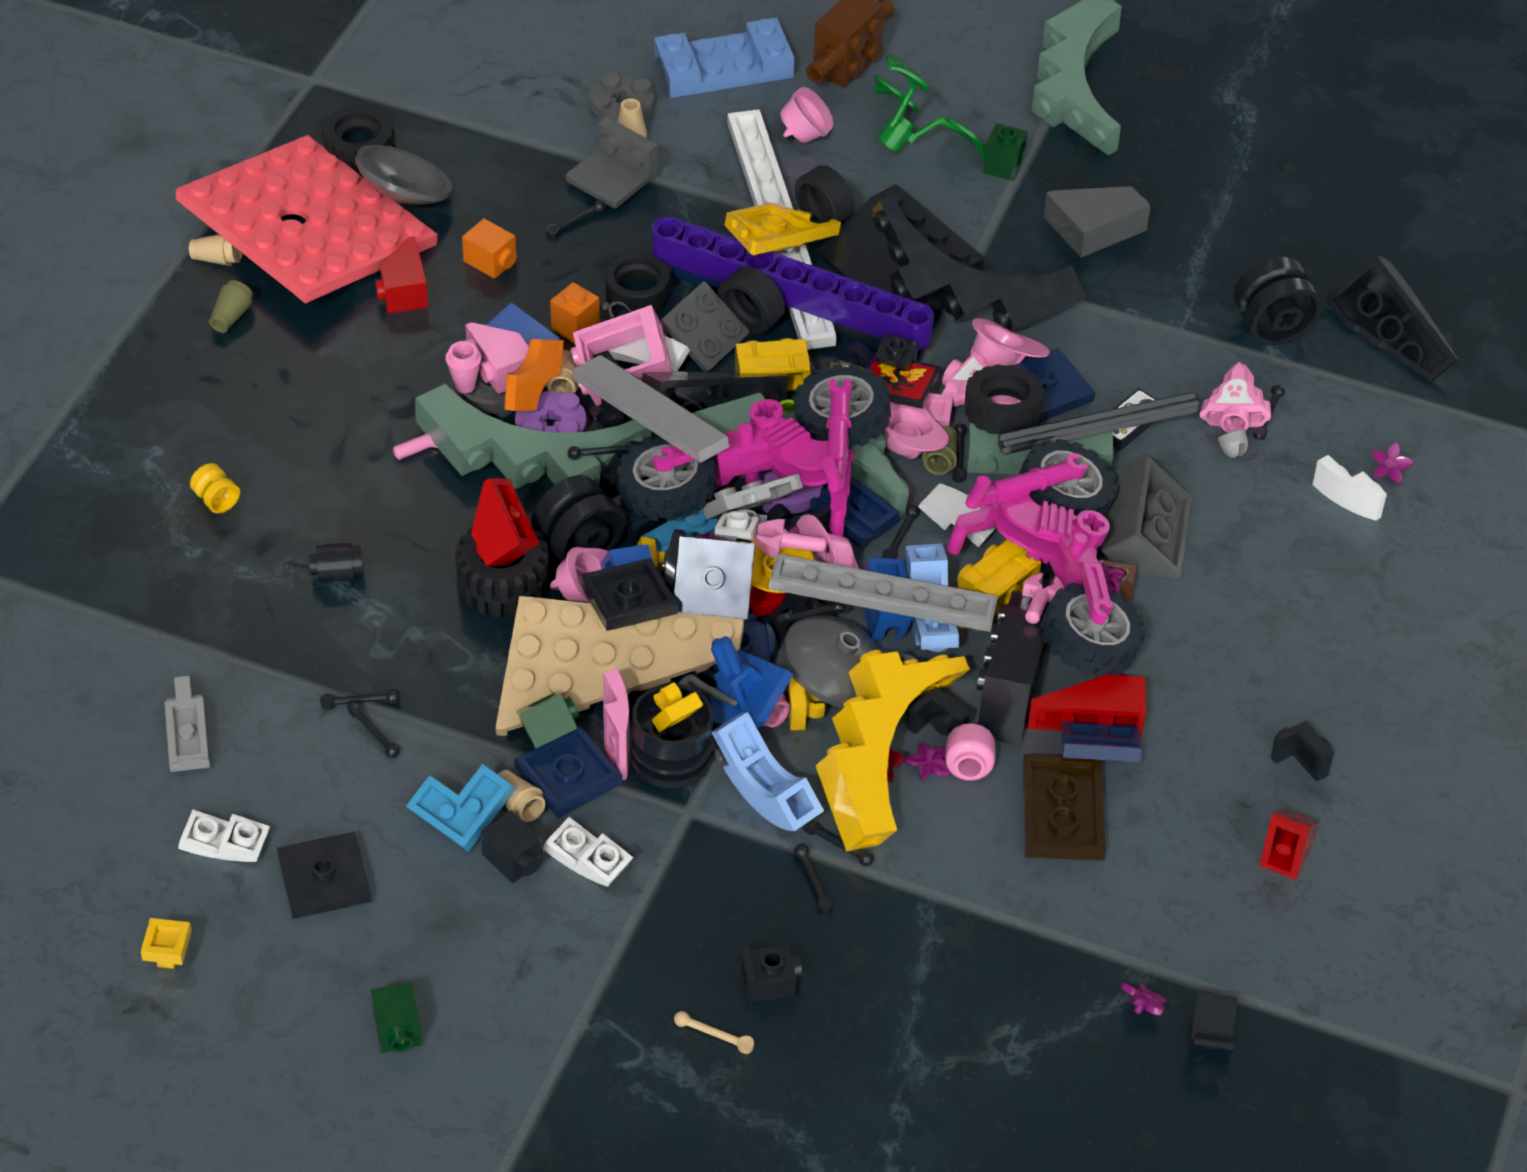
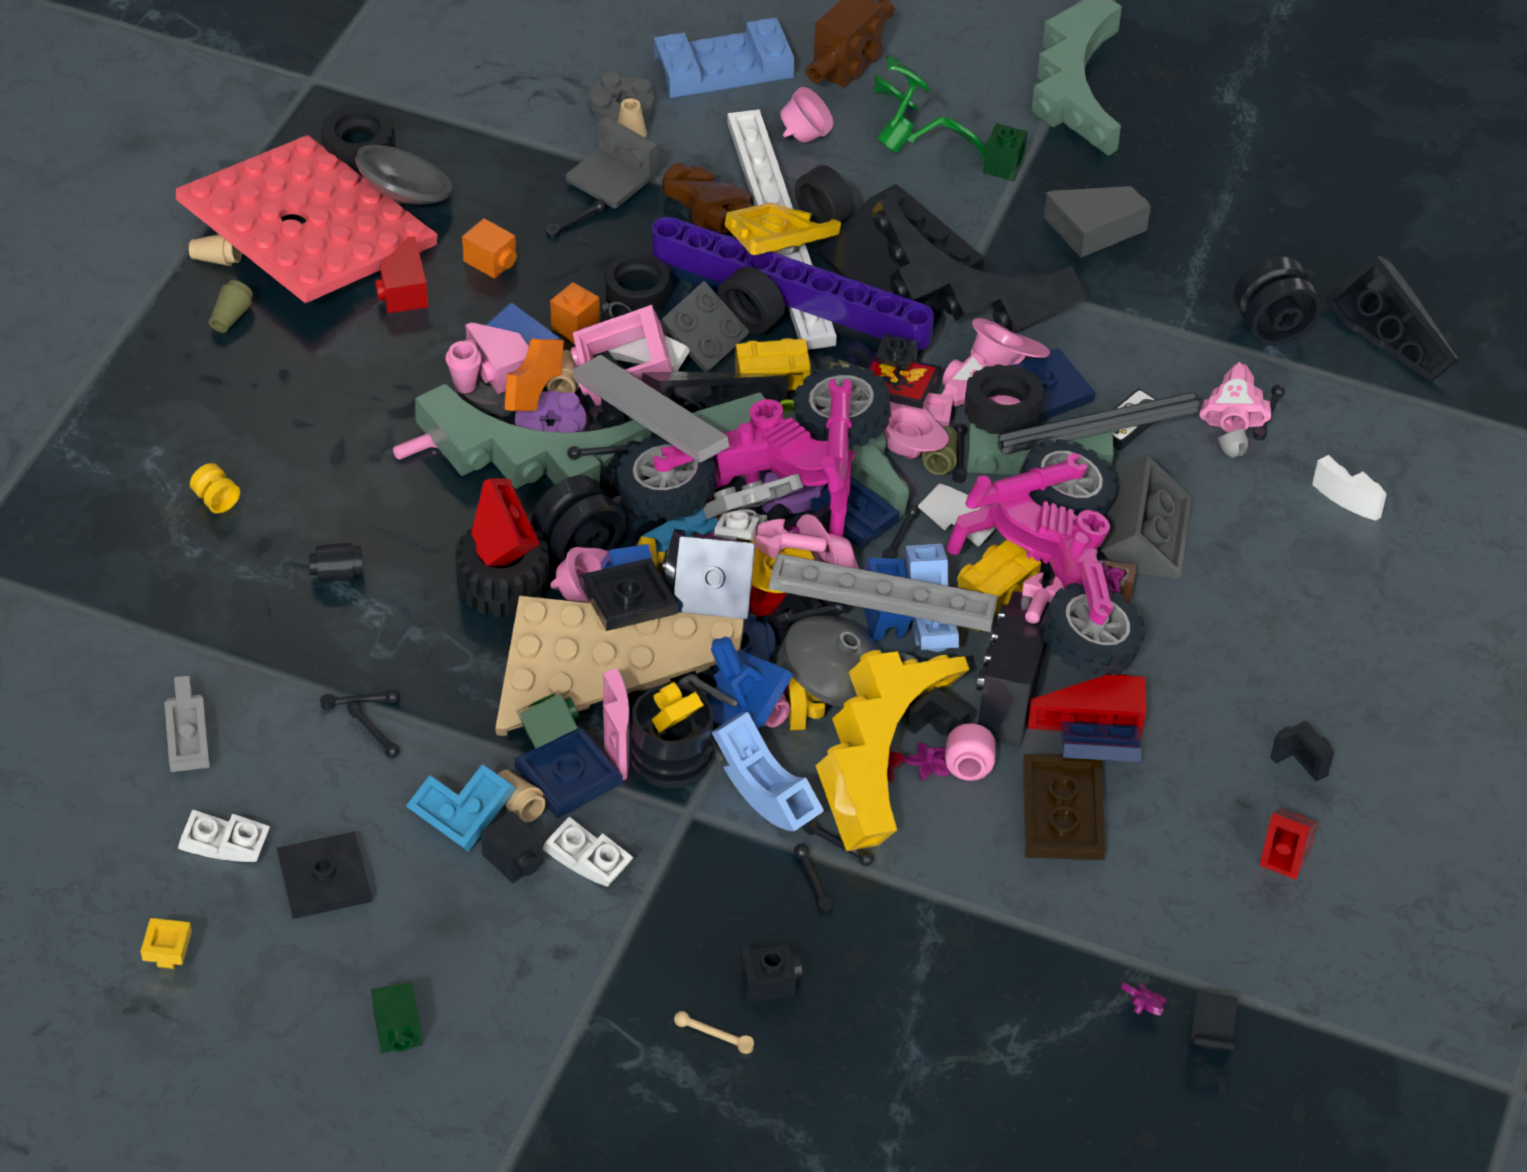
magenta plant [1372,442,1414,485] -> none
none -> reddish brown hips [662,163,753,234]

